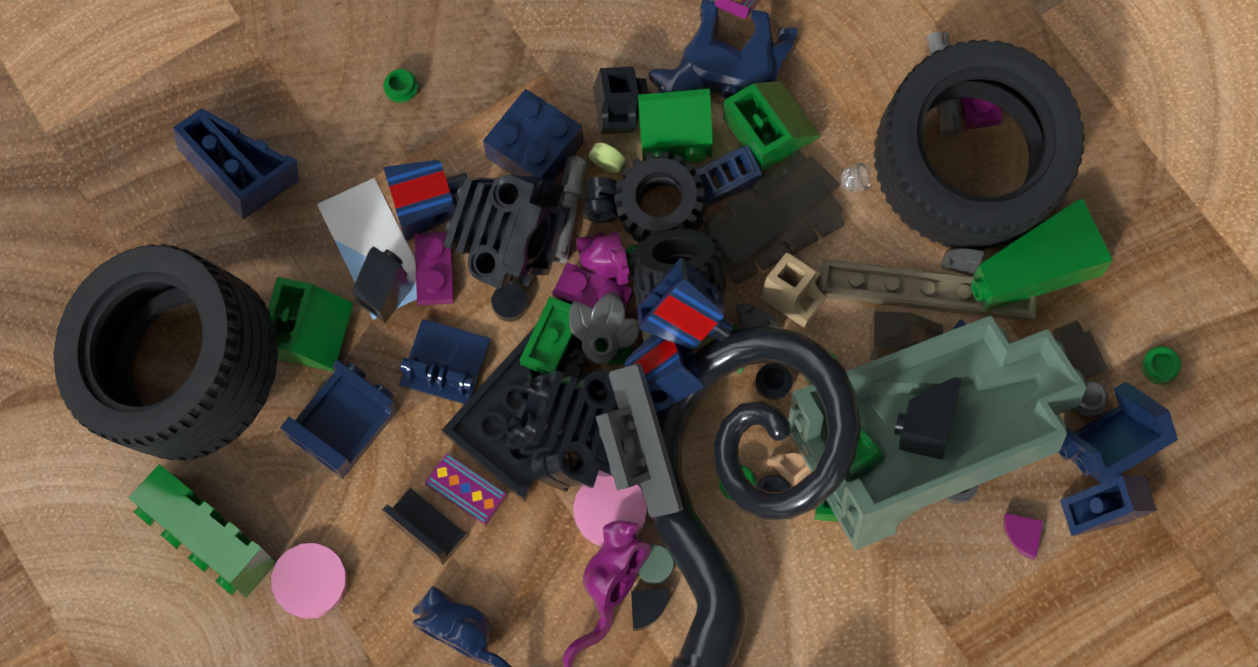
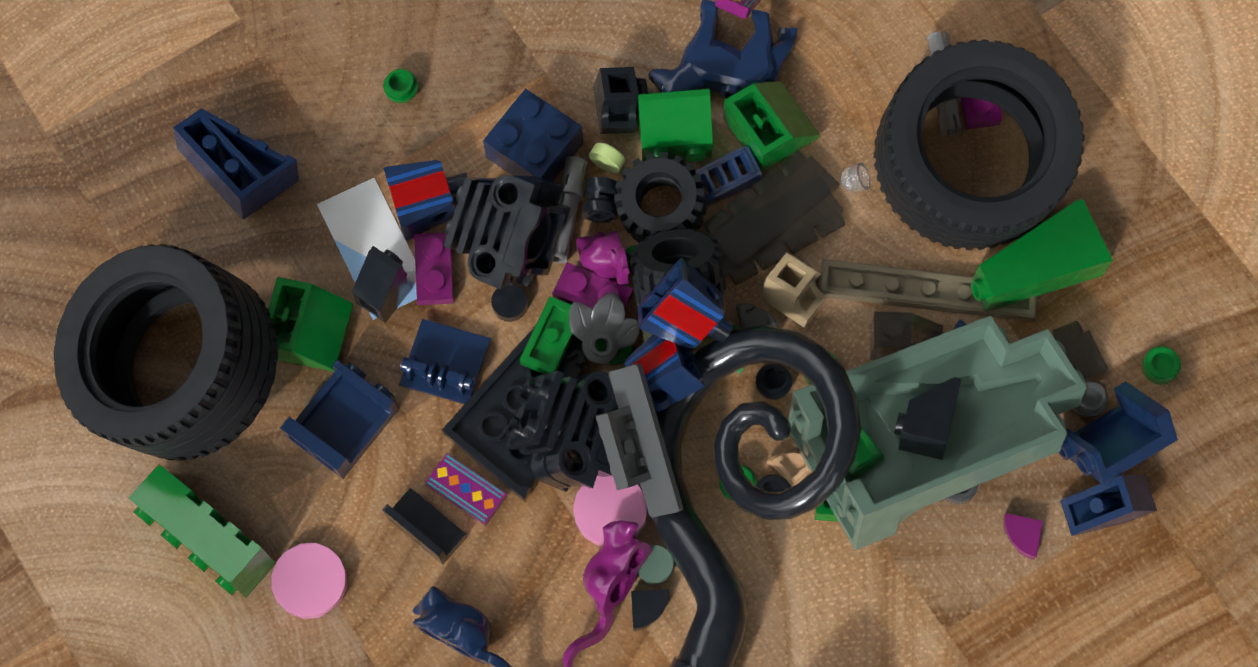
dark grey tile [941,249,984,276] -> none

